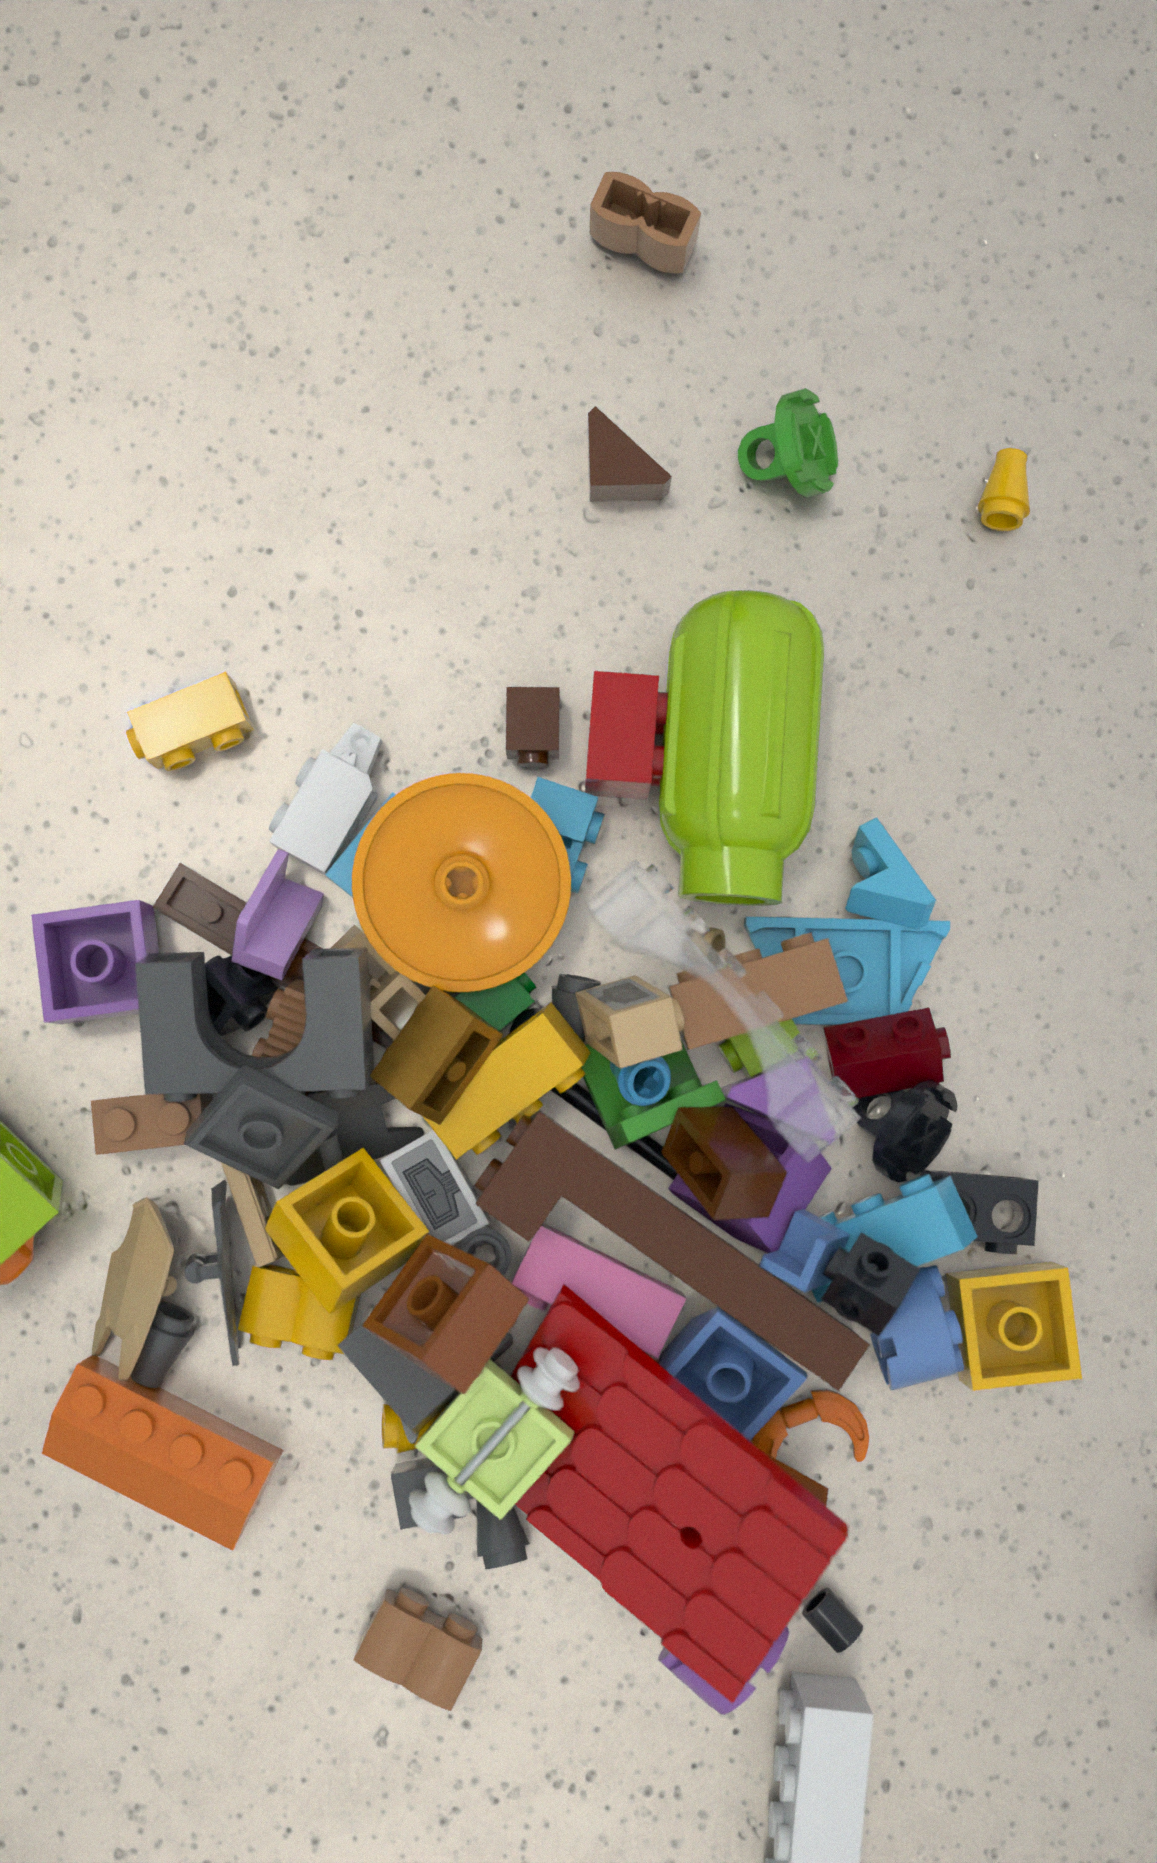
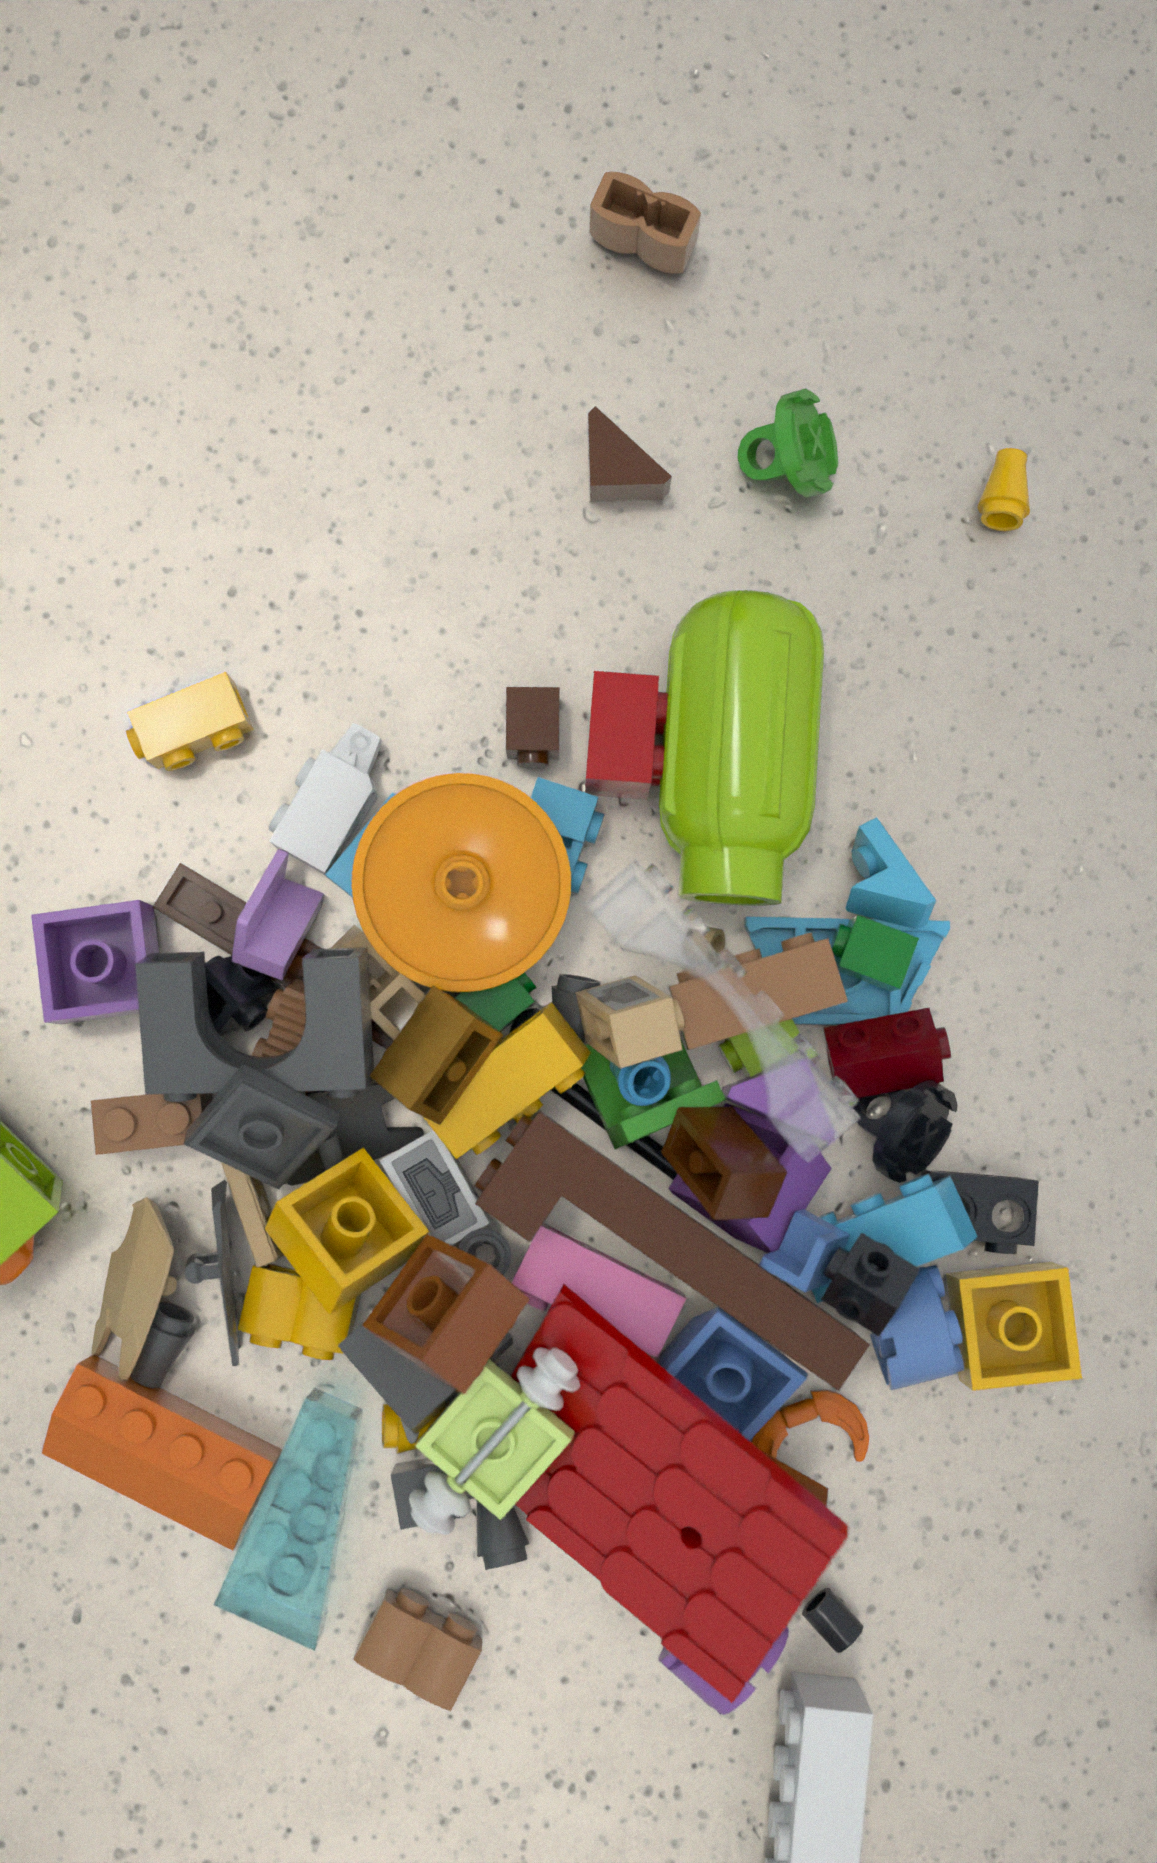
none -> clear light blue wedge [214,1388,363,1651]
none -> green brick [830,915,919,992]

